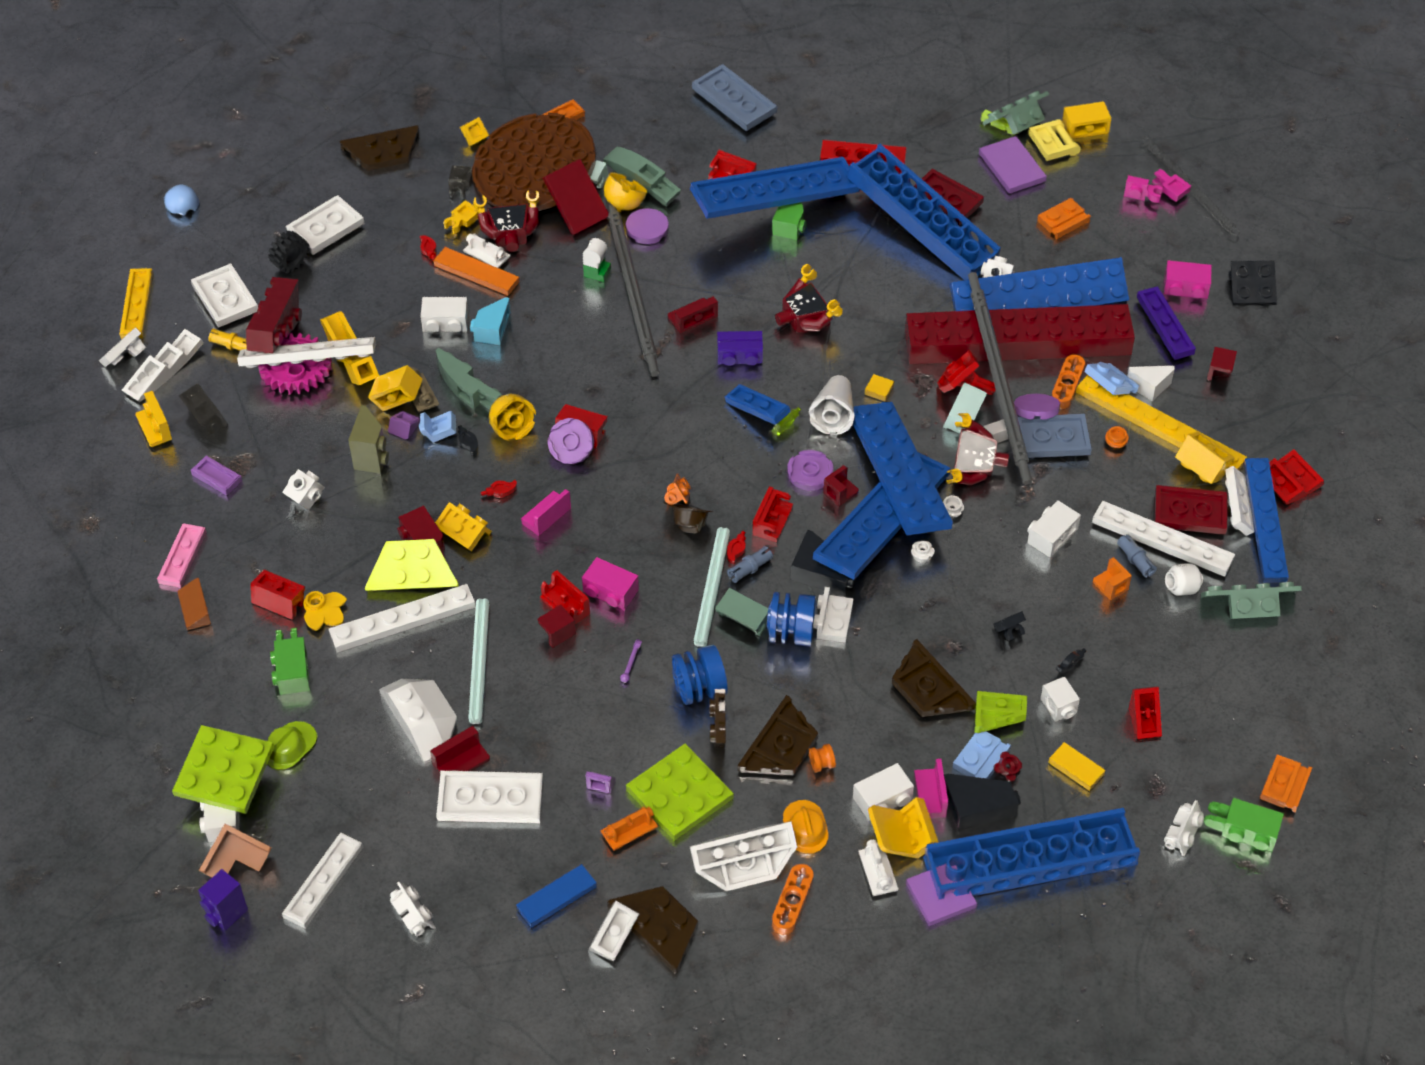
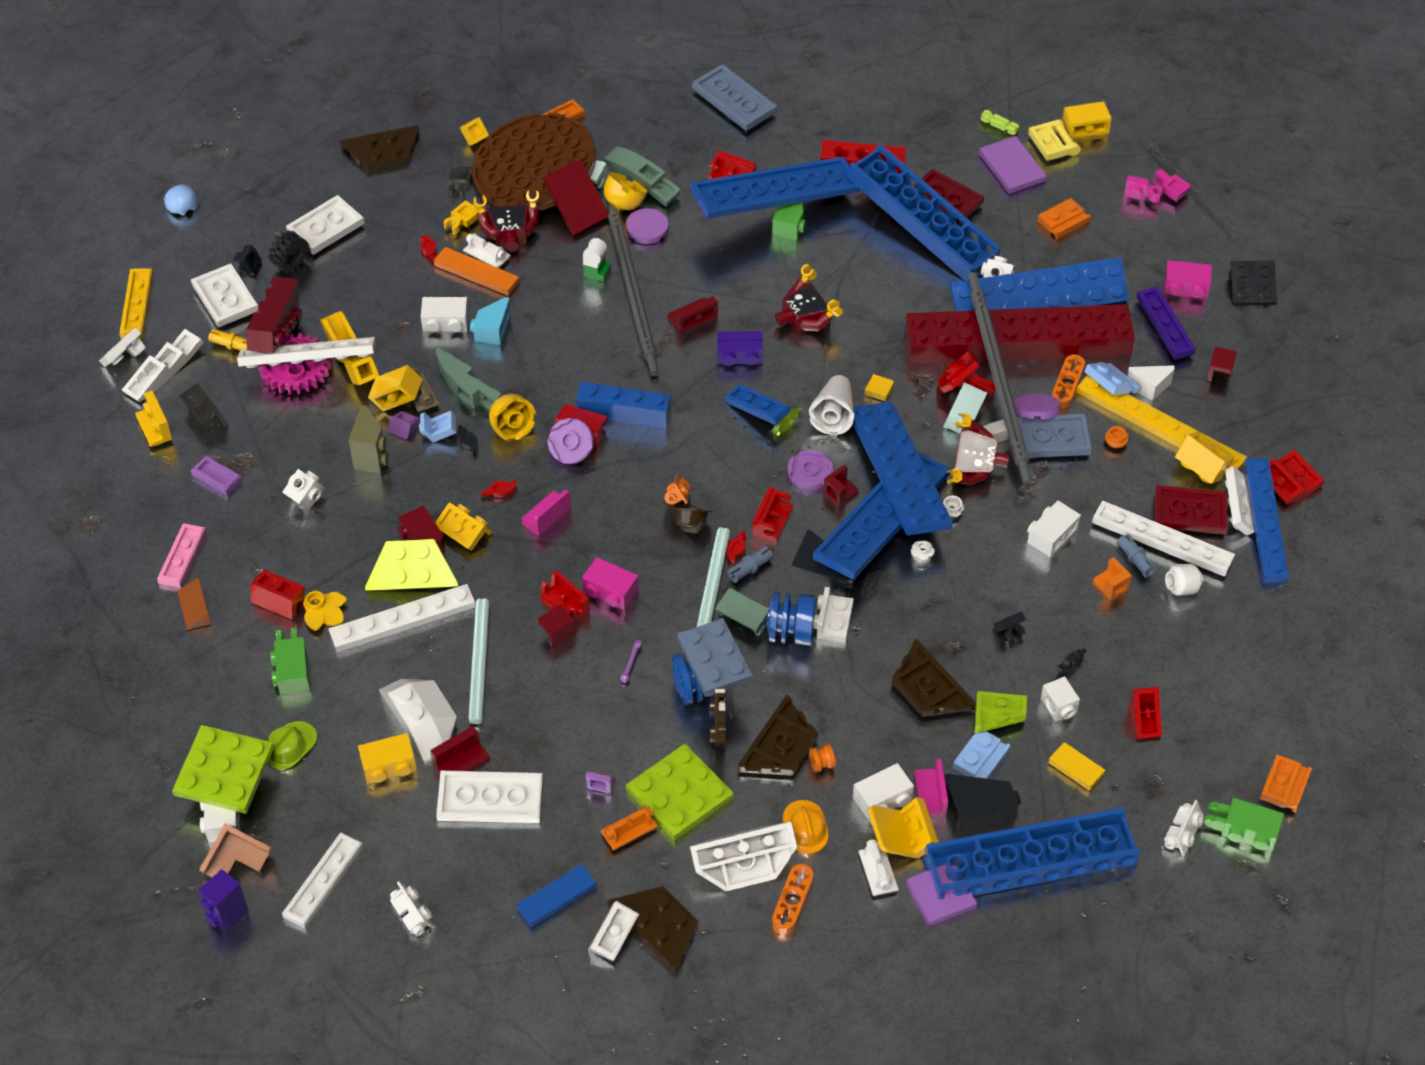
sand green bracket [982,90,1049,135] -> none
dark red plate [993,752,1022,782] -> none
sand green bracket [1201,582,1302,620] -> none
none -> black tile [233,245,262,276]
none -> yellow brick [358,733,417,784]
none -> blue brick [576,382,671,429]
none -> sand blue plate [677,618,752,697]

